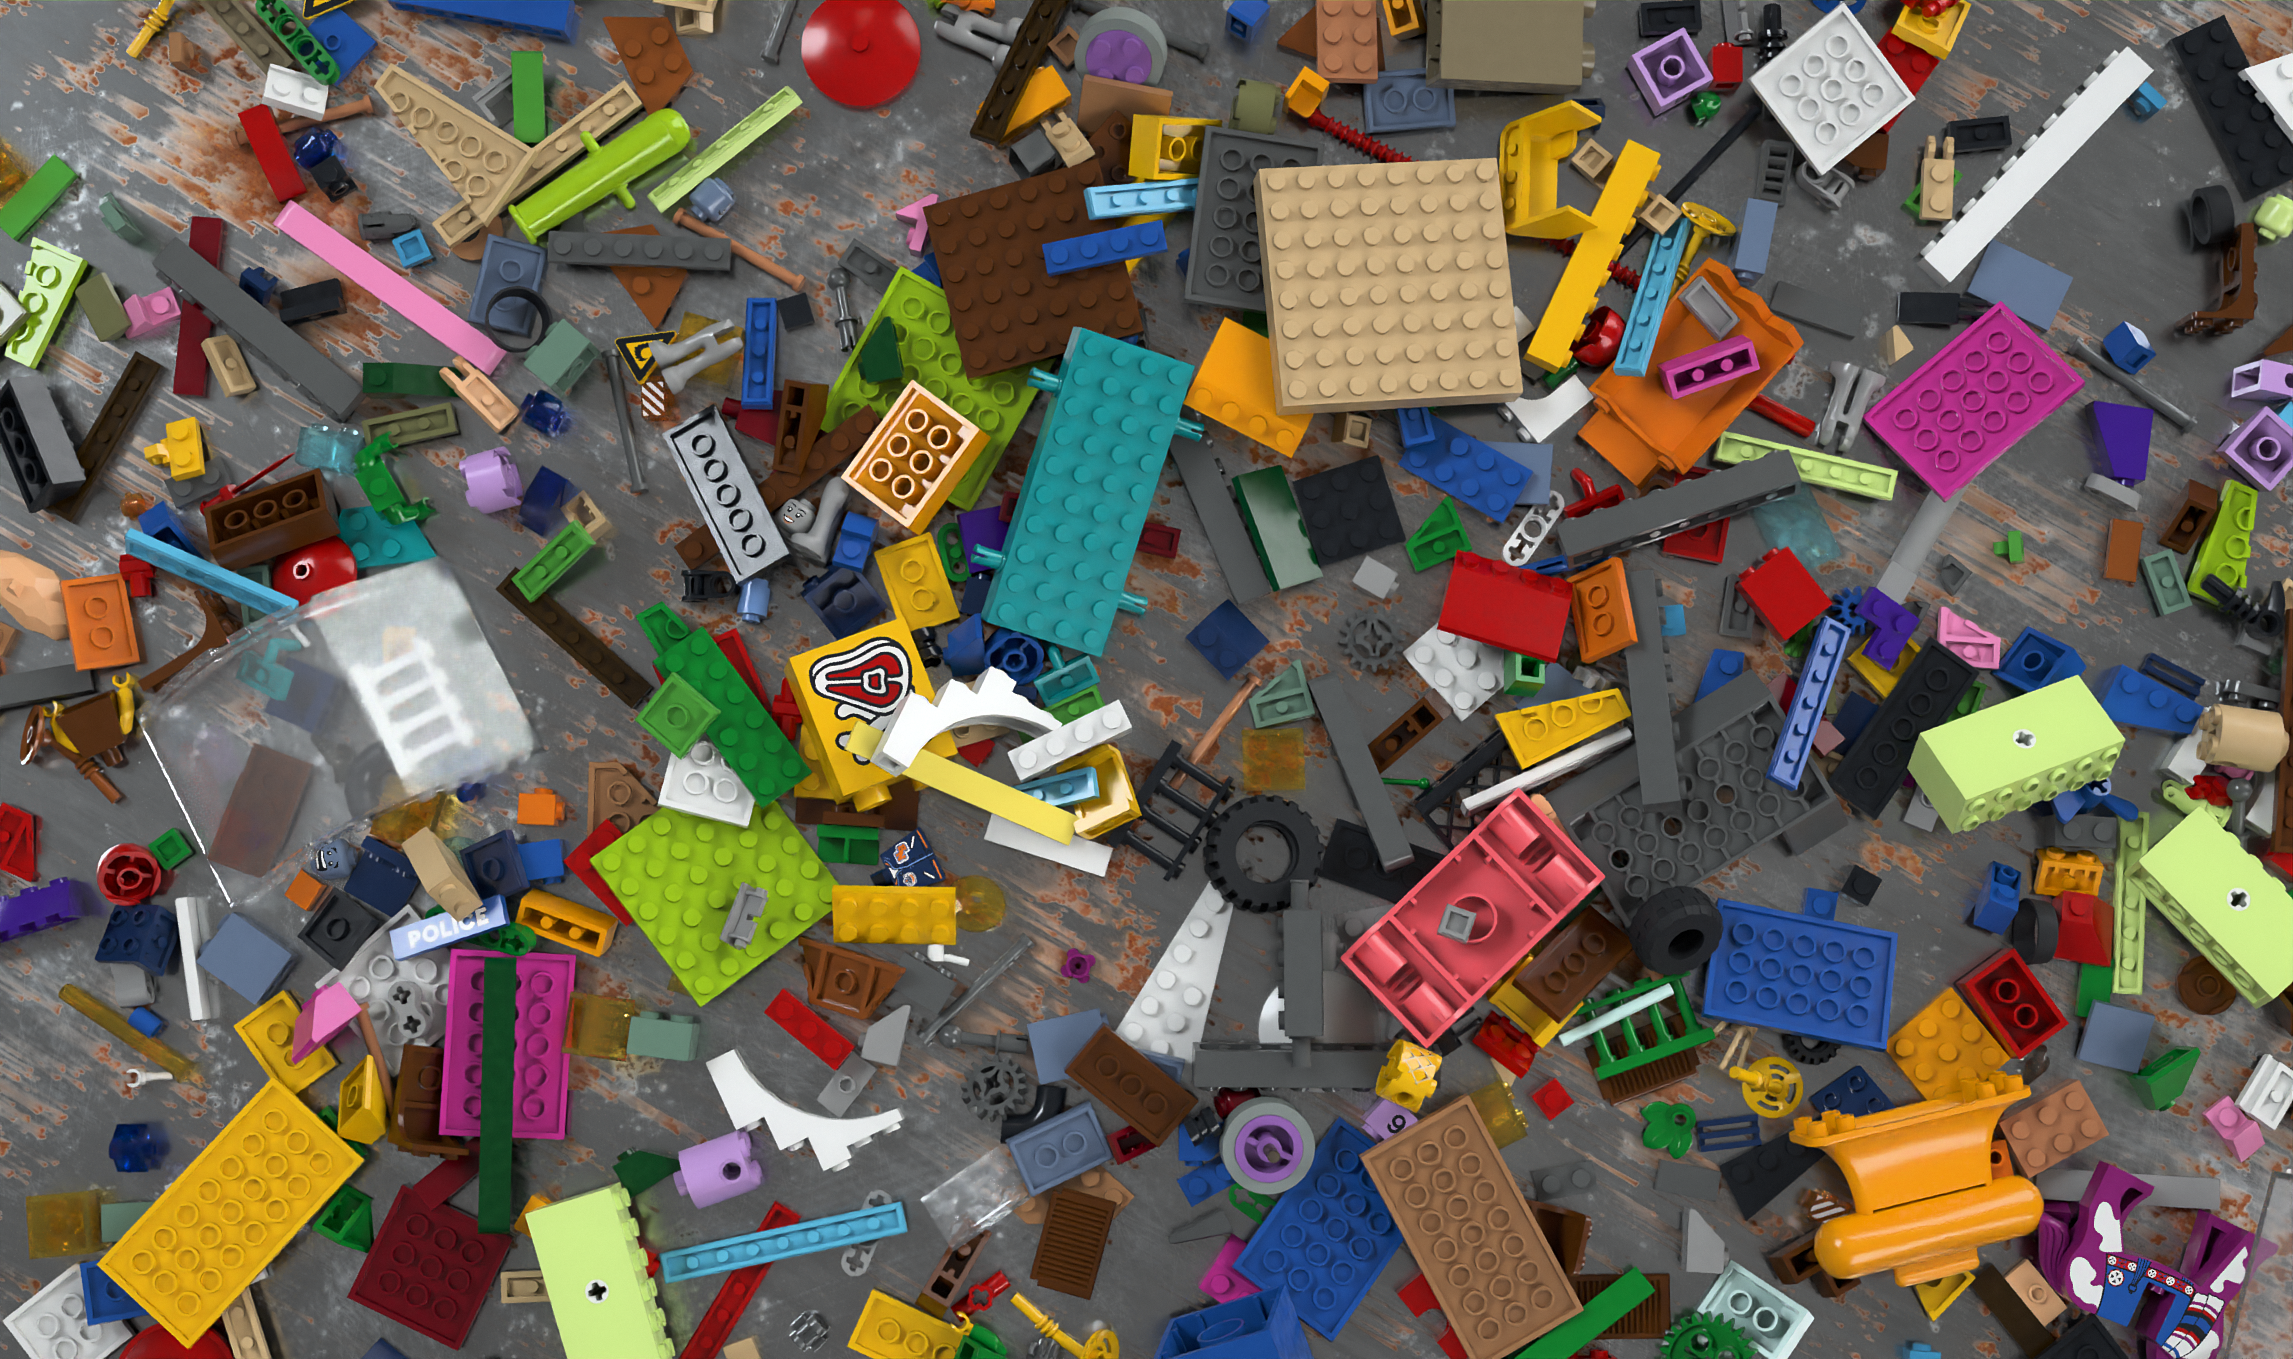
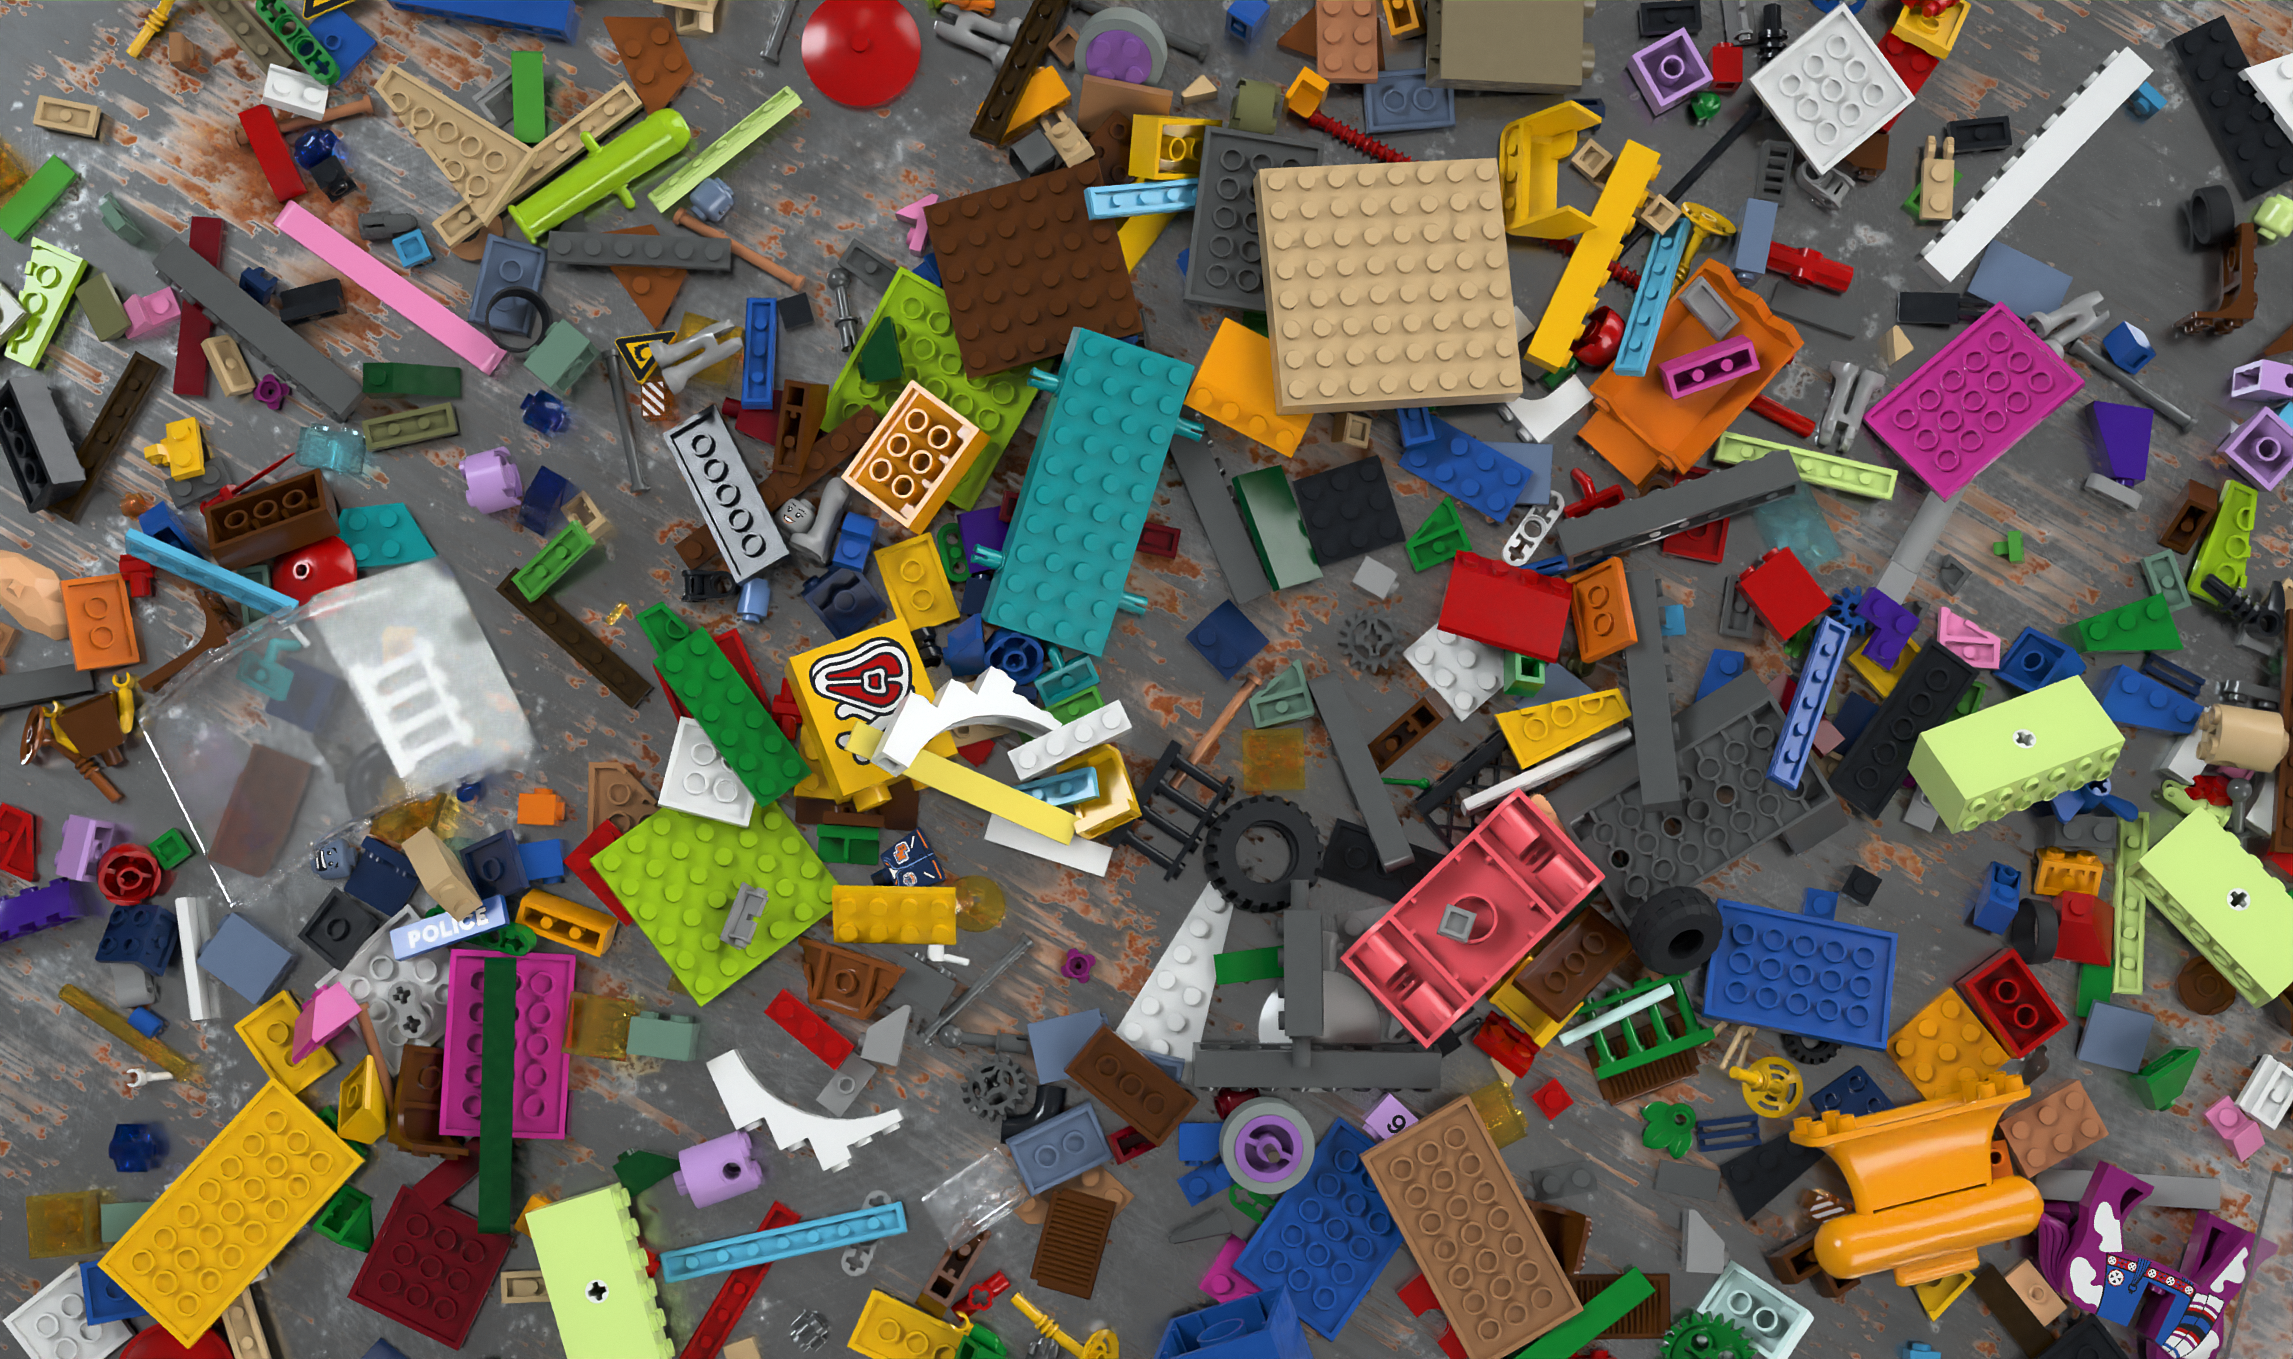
orange slope [284,869,327,911] -> none
green torso [353,431,436,525] -> none
light nougat hinge [439,355,520,434] -> none
bright green tile [635,672,721,760] -> none
blue plate [1042,220,1168,276] -> none
black wheel [1182,1106,1223,1147] -> none
yellow brick [1375,1039,1442,1113] -> none
light grey plate [1572,665,1624,692] -> none
dark orange tile [2103,518,2143,583] -> none
none -> tan plate [33,95,102,138]
none -> lavender slope [54,814,115,882]
none -> magenta plate [253,374,290,410]
none -> clear yellow piece [604,600,627,625]
none -> tan slope [1181,75,1218,105]
none -> green brick [1213,945,1284,985]
none -> red piece [1766,241,1854,293]
none -> light grey piece [2025,290,2110,359]
none -> green wedge [2067,592,2184,654]

